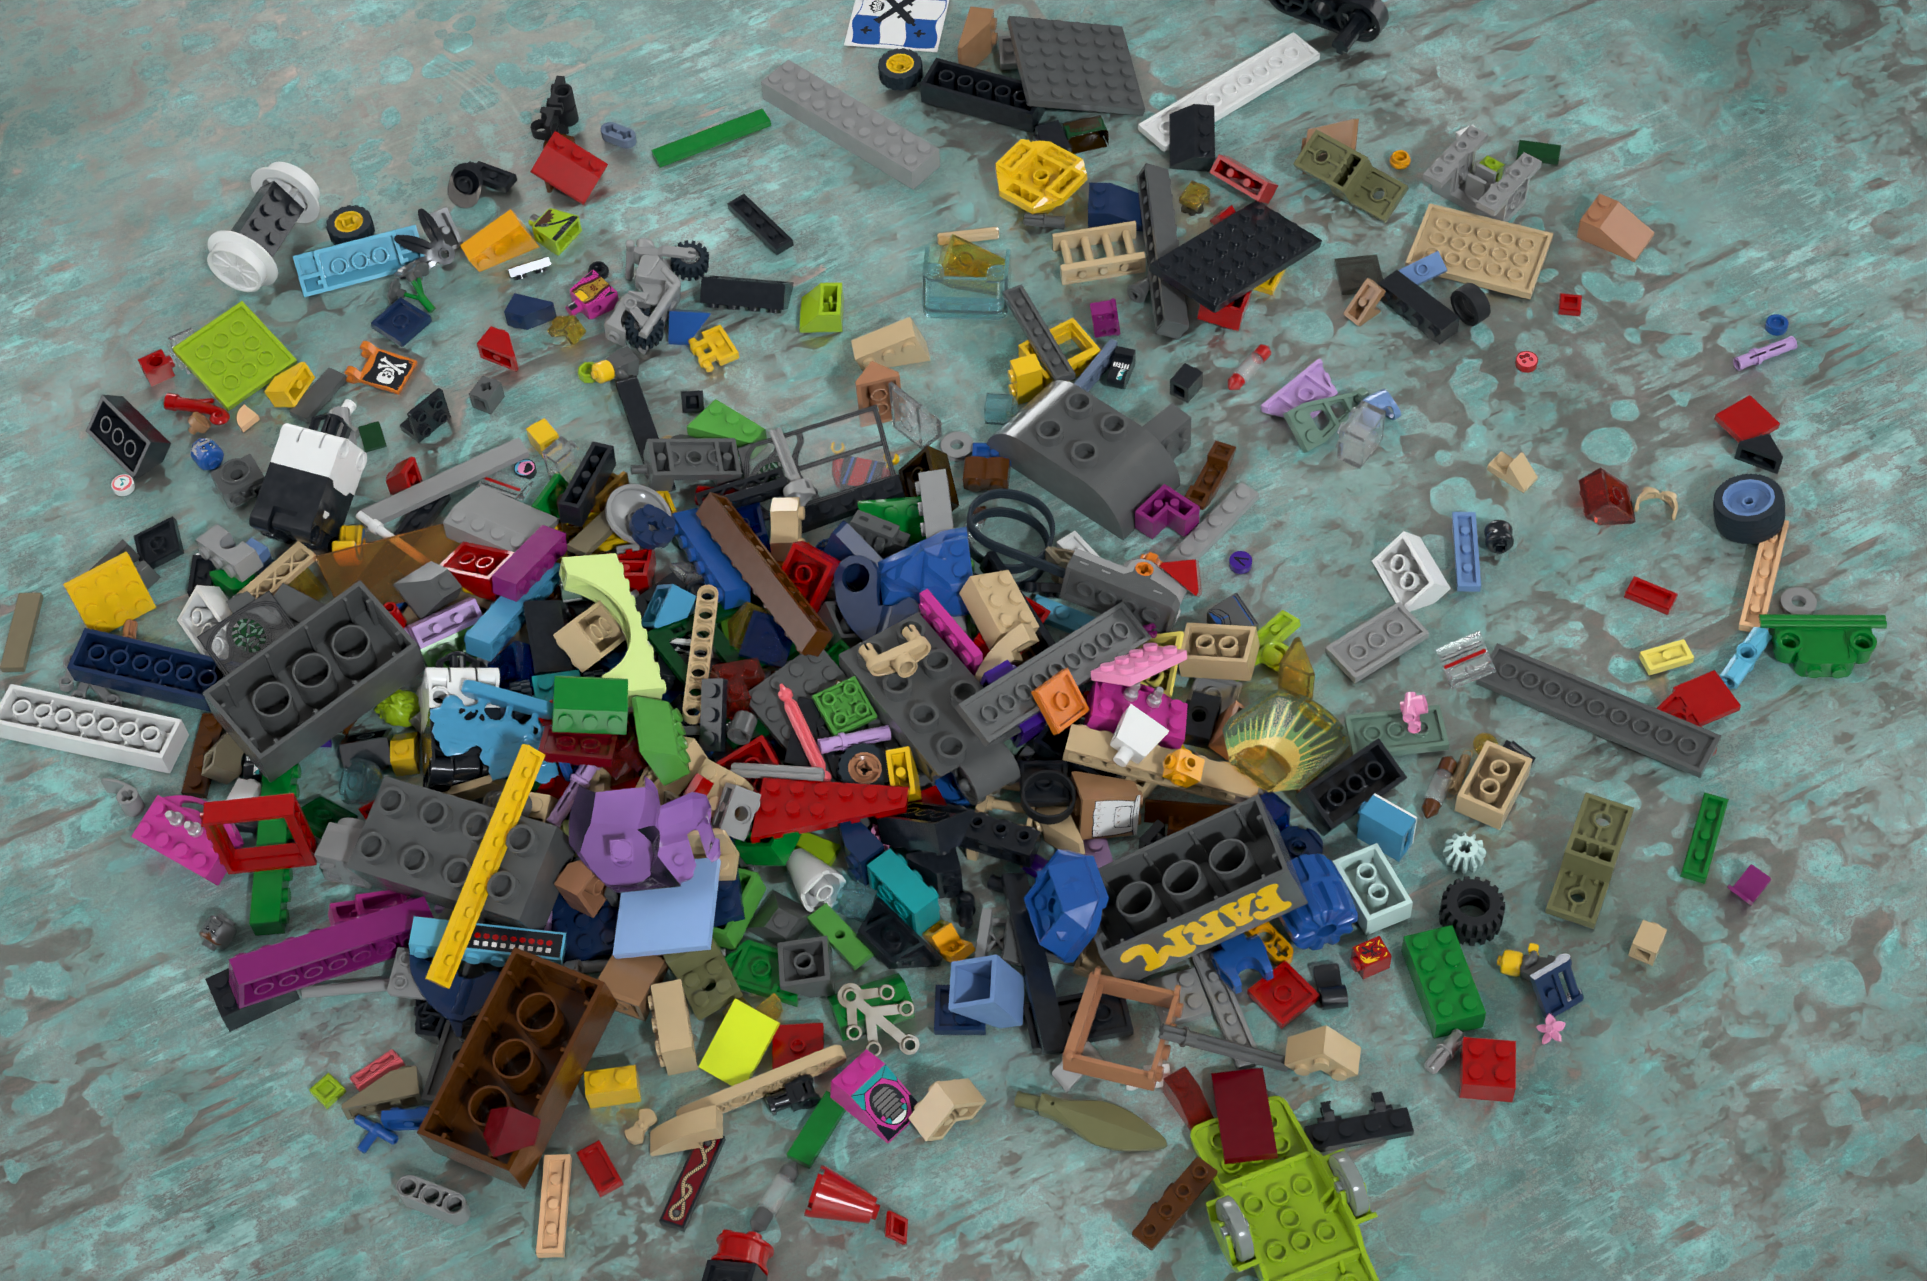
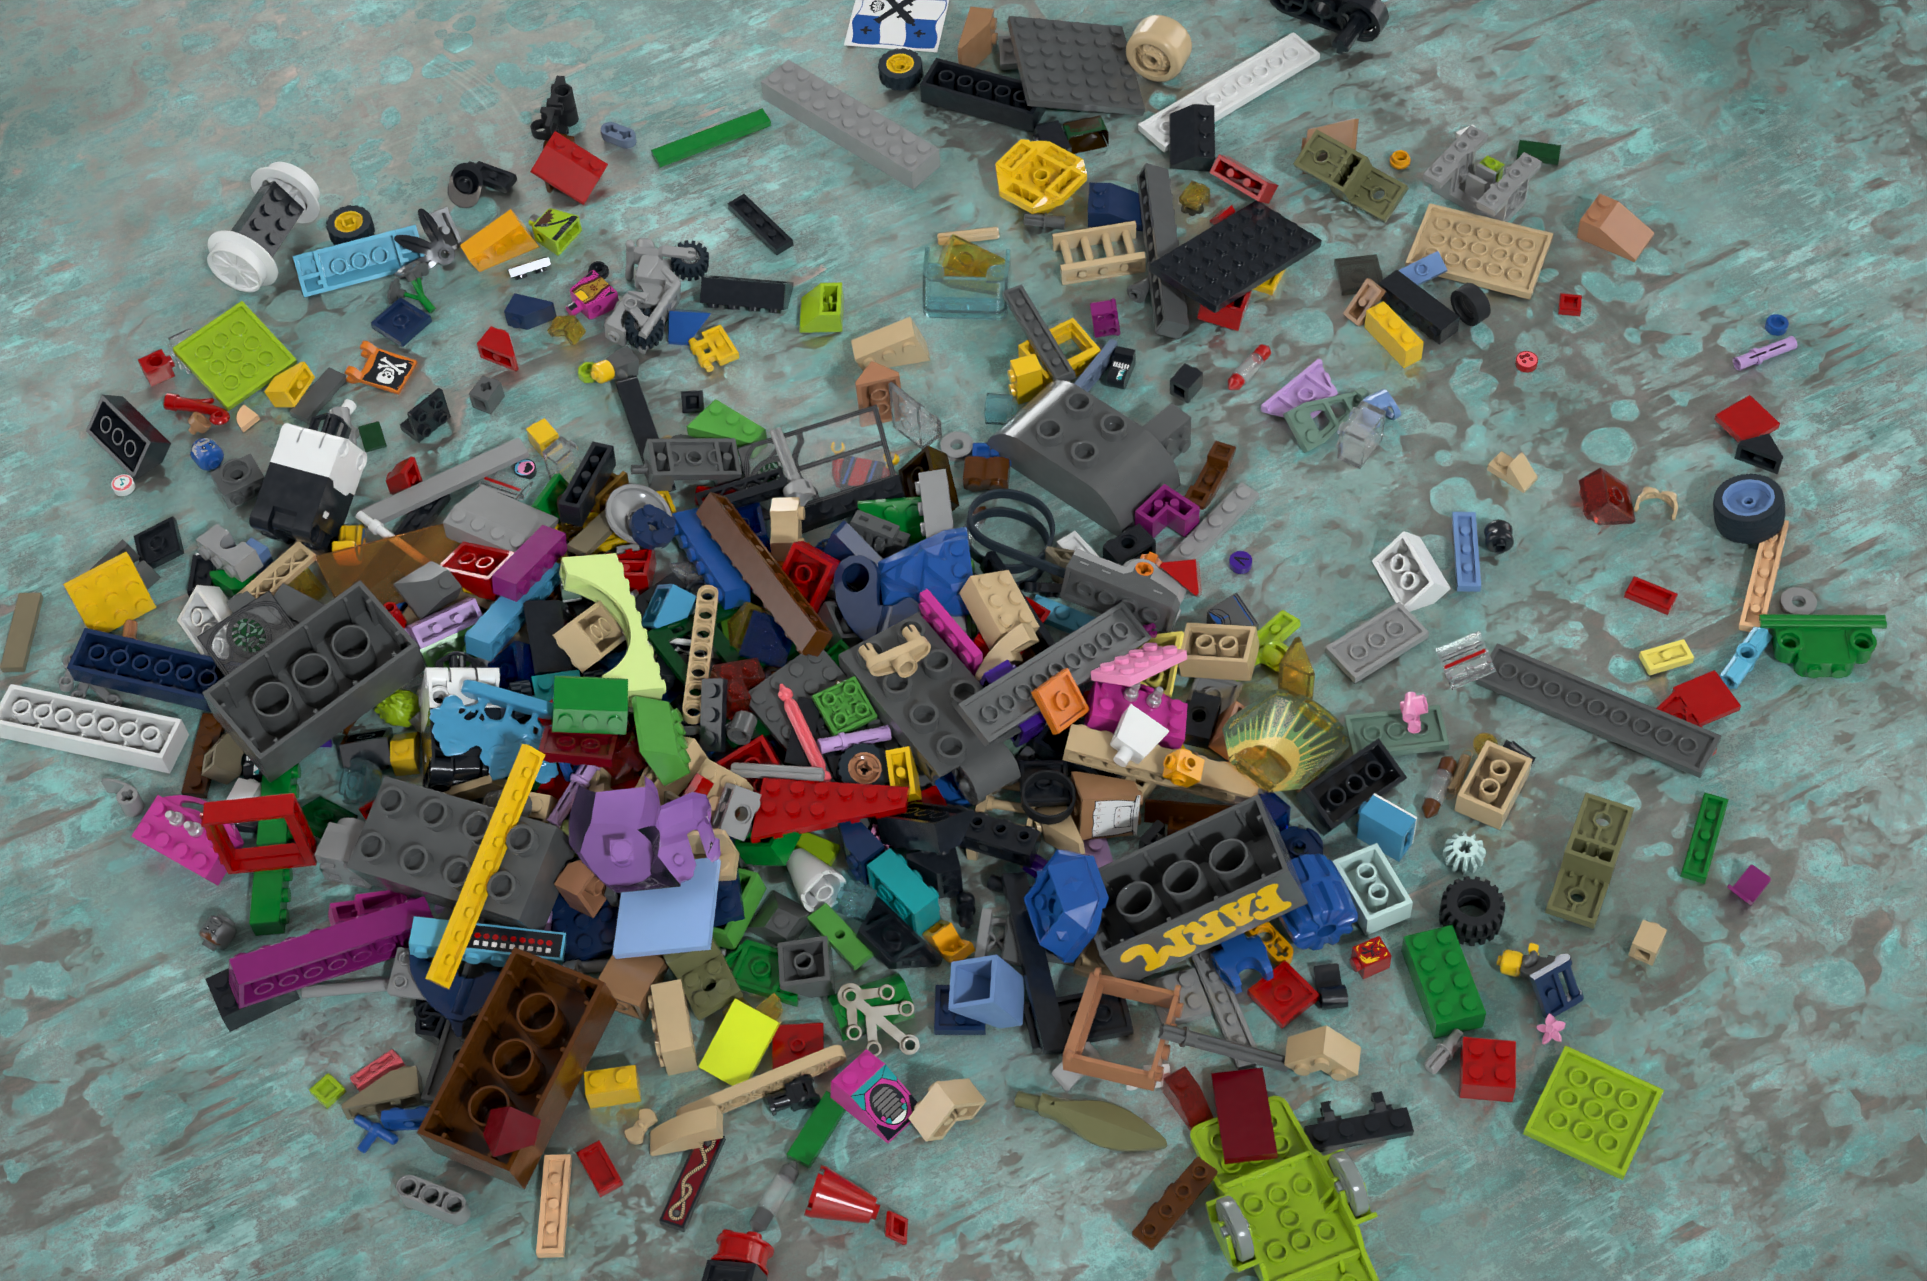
none -> black brick [1103,523,1156,566]
none -> tan wheel [1126,15,1192,82]
none -> yellow brick [1364,301,1424,368]
none -> lime plate [1523,1045,1664,1180]

